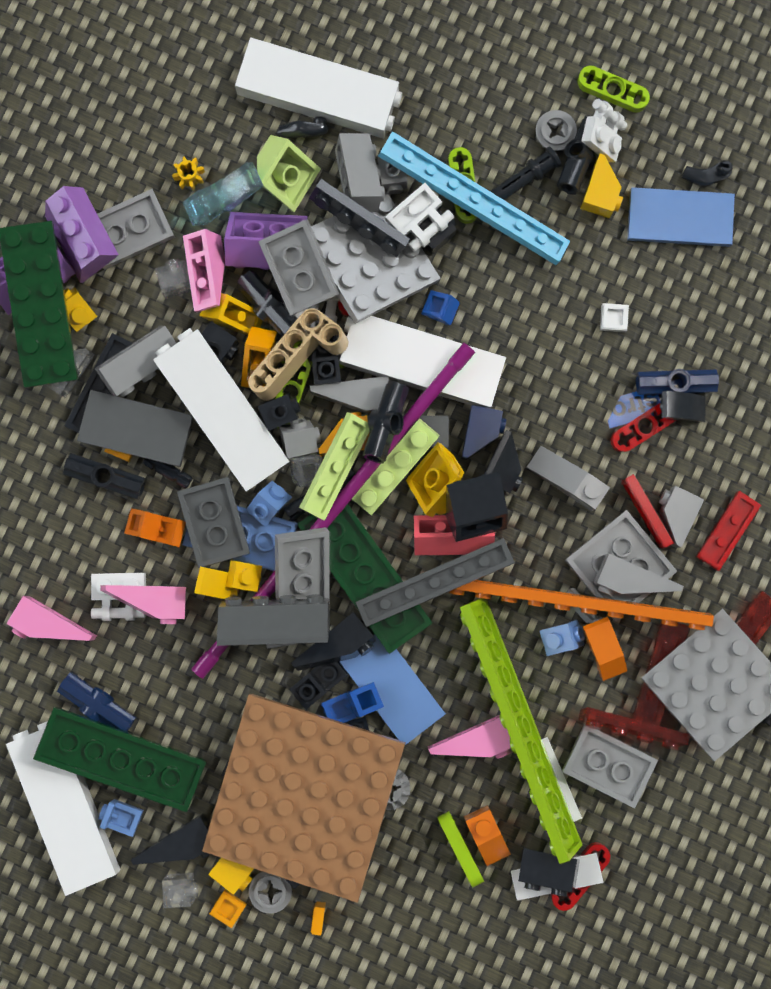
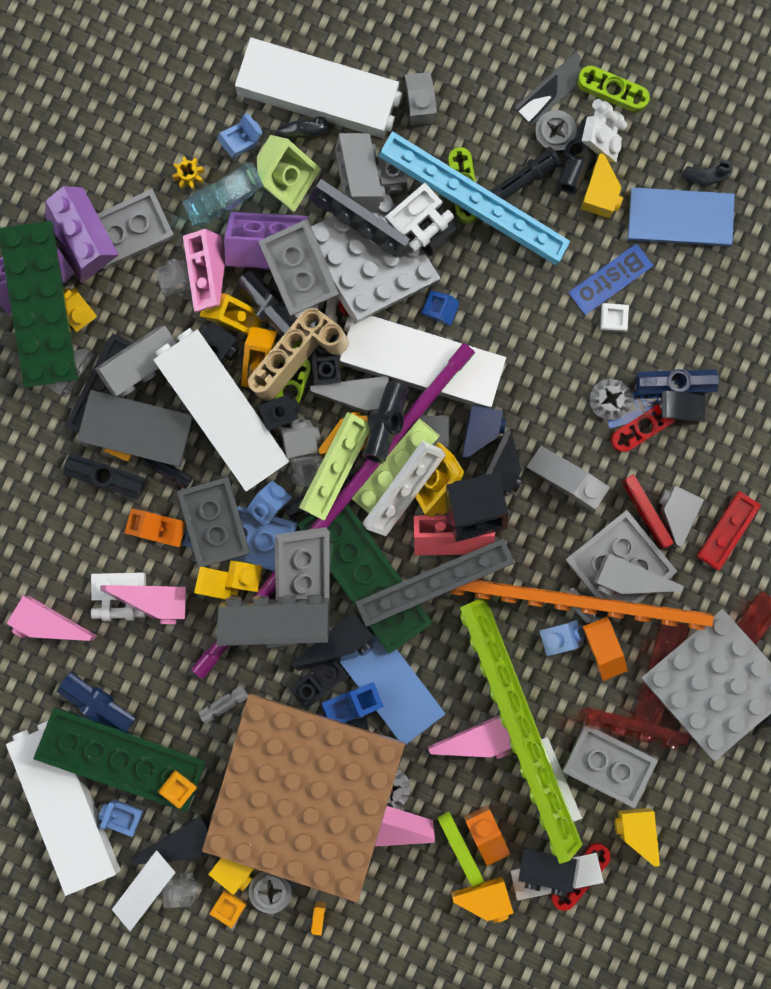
none -> white sticker [112,850,175,931]
none -> light orange tile [158,770,197,809]
none -> light grey axle [199,686,248,724]
none -> medium blue bracket [217,113,262,159]
none -> white plate [363,441,446,536]
none -> bright pink slope [375,806,435,846]
none -> light grey slope [405,72,437,126]
none -> light orange slope [451,877,513,923]
none -> sticker [515,52,580,125]
none -> sticker [568,243,653,315]
none -> light grey gear [590,378,632,420]
none -> yellow slope [614,808,660,867]

